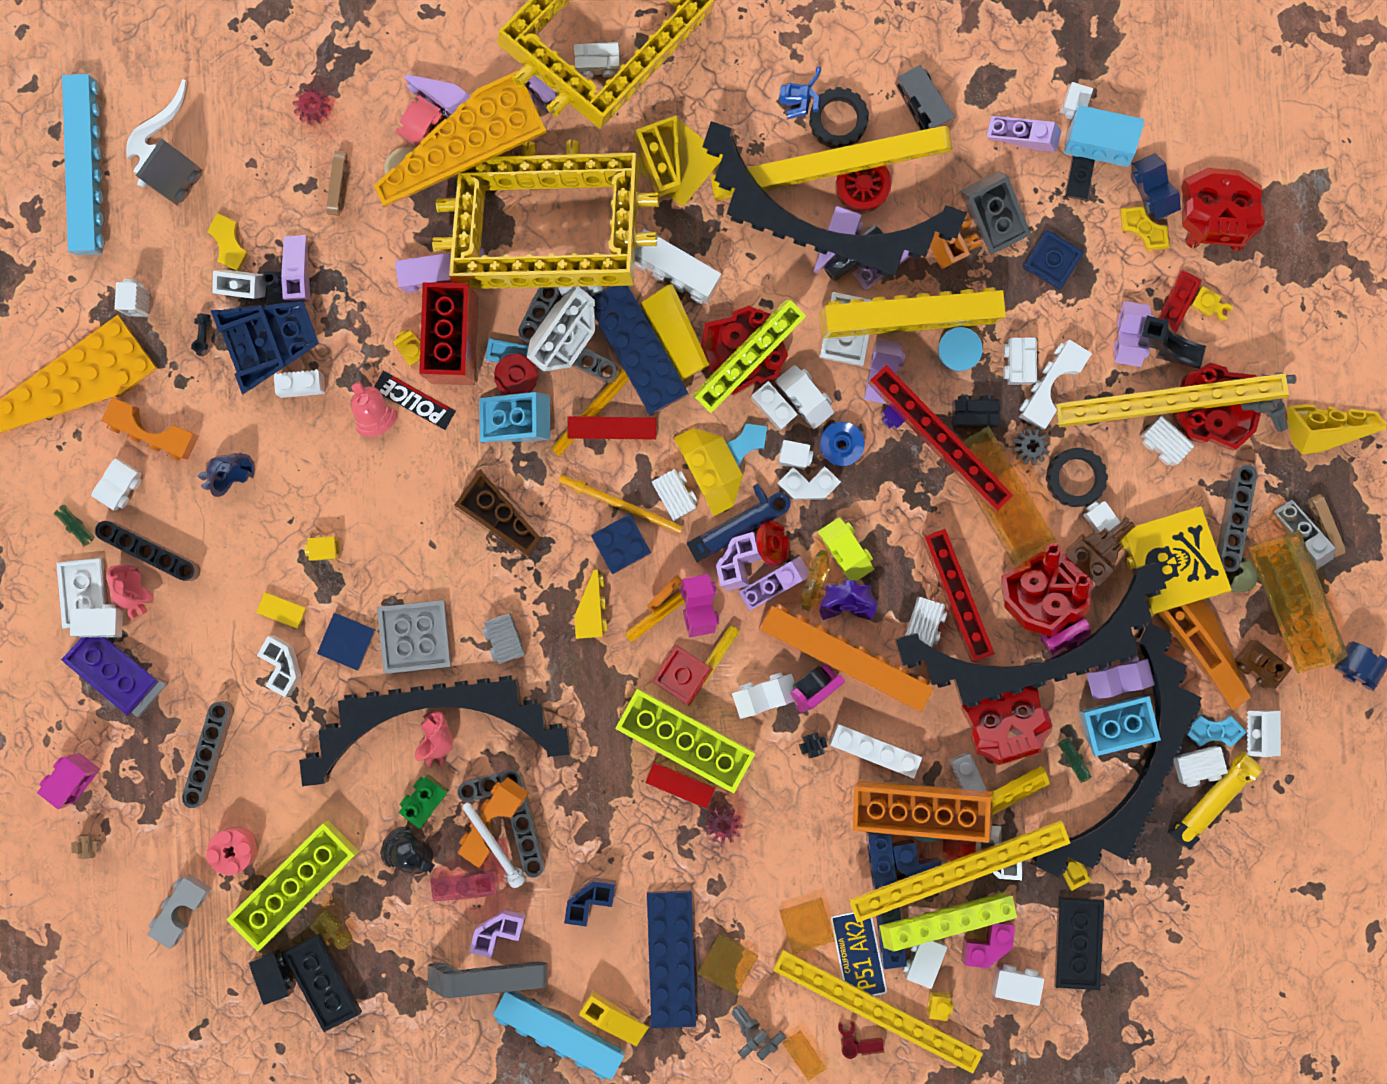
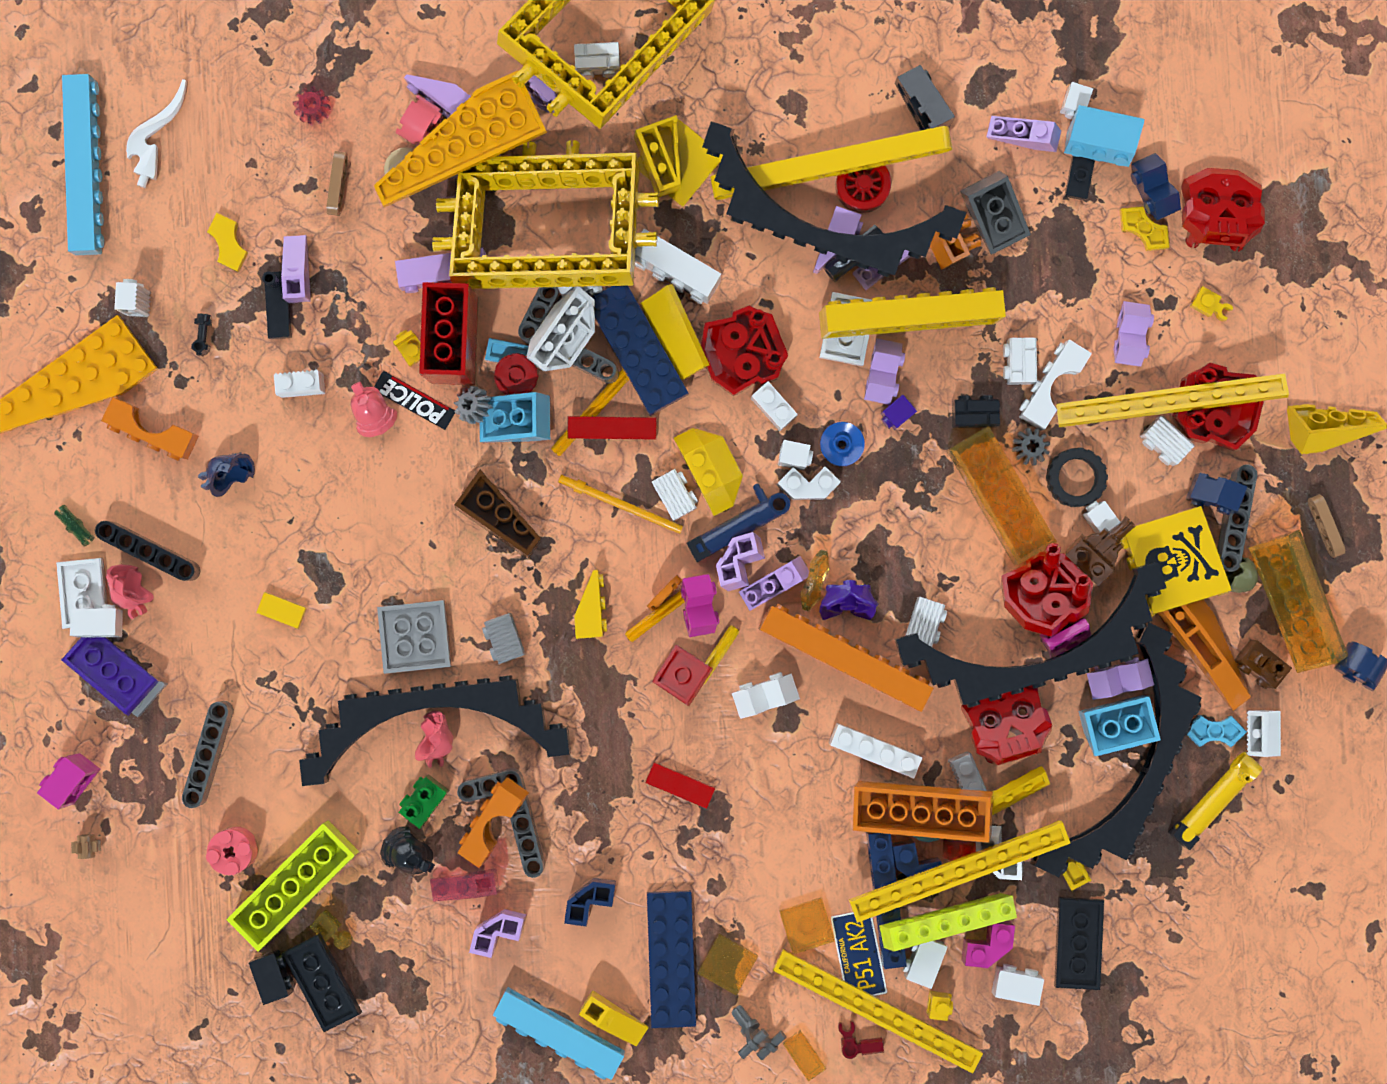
white brick [91,458,142,510] -> none
dark grey slope [135,138,202,205] -> none
light grey arch [148,874,212,949] -> none
dark blue wedge [210,301,319,395] -> none
white brick [212,270,266,299] -> none
white brick [257,635,302,697] -> none
yellow brick [304,536,340,561] -> none
dark blue tile [317,613,376,671] -> none
dark grey beam [428,962,548,998] -> none
white piece [463,803,526,888] -> none
dark blue brick [591,514,652,575] -> none
neon yellow brick [615,688,755,793] -> none
neon yellow brick [692,300,806,413] -> none
clear pink gear [705,806,743,845] -> none
medium azure tile [726,423,767,467] -> none
red tile [756,521,790,566] -> none
white brick [775,364,834,429] -> none
blue piece [779,66,821,119] -> none
piece [790,664,845,712] -> none
black gear [799,732,828,759] -> none
black tyre [809,87,869,149] -> none
neon yellow brick [817,517,874,581] -> none
red brick [868,364,1014,512] -> none
red brick [921,529,995,662] -> none
medium azure tile [938,327,983,372] -> none
dark blue tile [1022,229,1084,291] -> none
clear green pin [1058,737,1092,783] -> none
black arch [1138,315,1206,369] -> none
red tile [1158,270,1202,333] -> none
white brick [1173,746,1228,787] -> none
dark grey axle [1242,373,1297,432] -> none
light grey slope [1274,500,1336,571] -> none
none -> light grey gear [454,386,493,424]
none -> dark blue brick [1186,473,1247,515]

